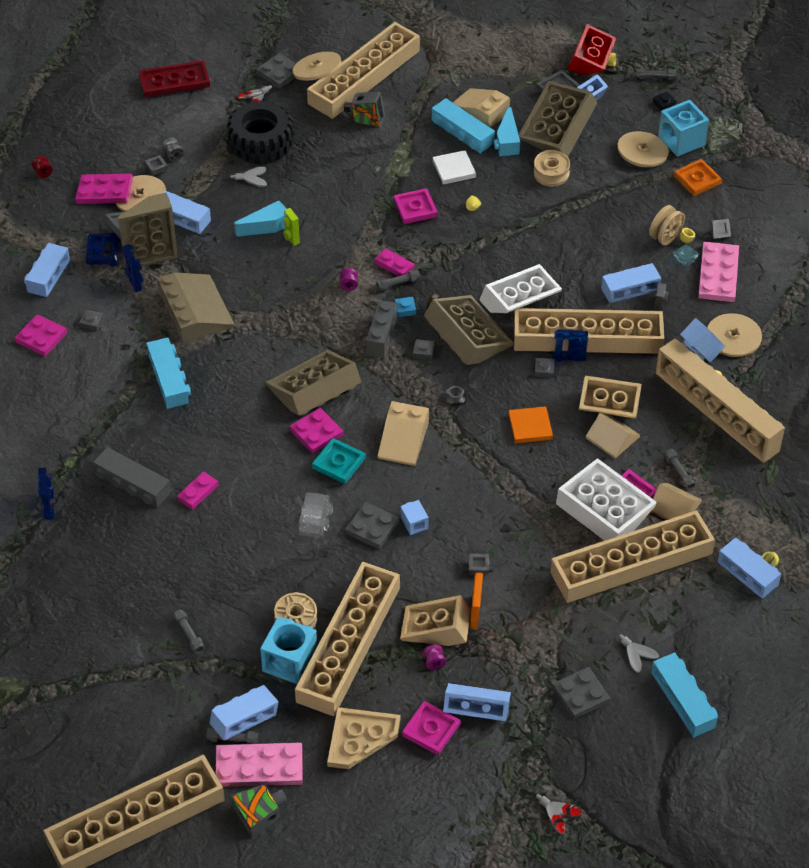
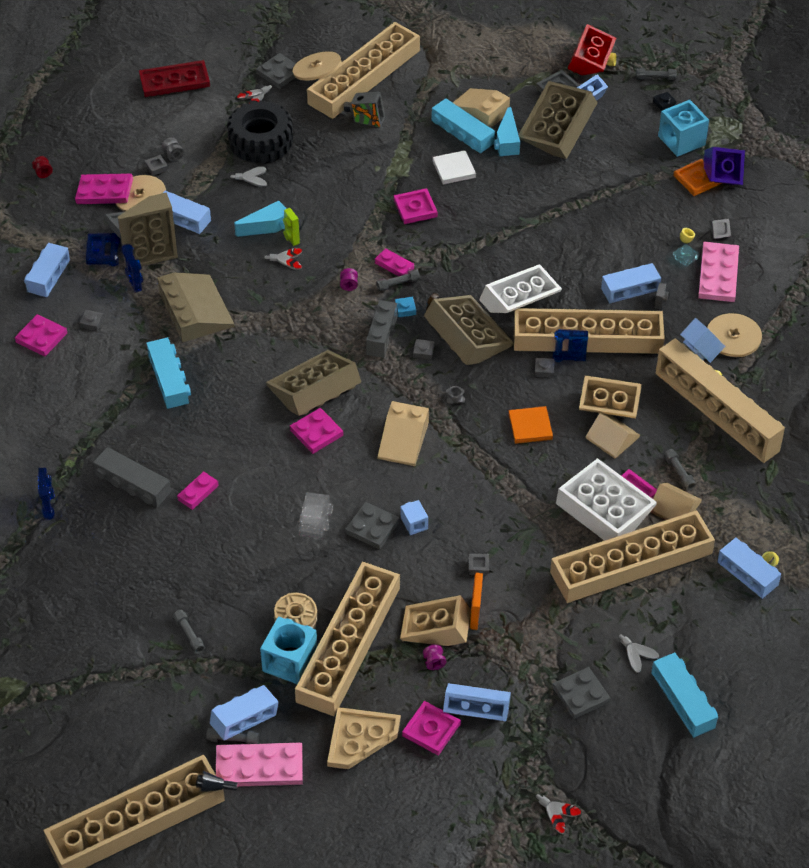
torso [231,785,287,838] -> none
teal plate [312,438,366,484] -> none
light yellow hinge [466,195,481,211] -> none
tan wheel [534,150,570,187] -> none
tan piece [617,131,669,167] -> none
tan wheel [649,205,685,245] -> none
none -> black cone [196,771,237,792]
none -> piece [264,248,302,270]
none -> dark purple slope [704,147,745,185]

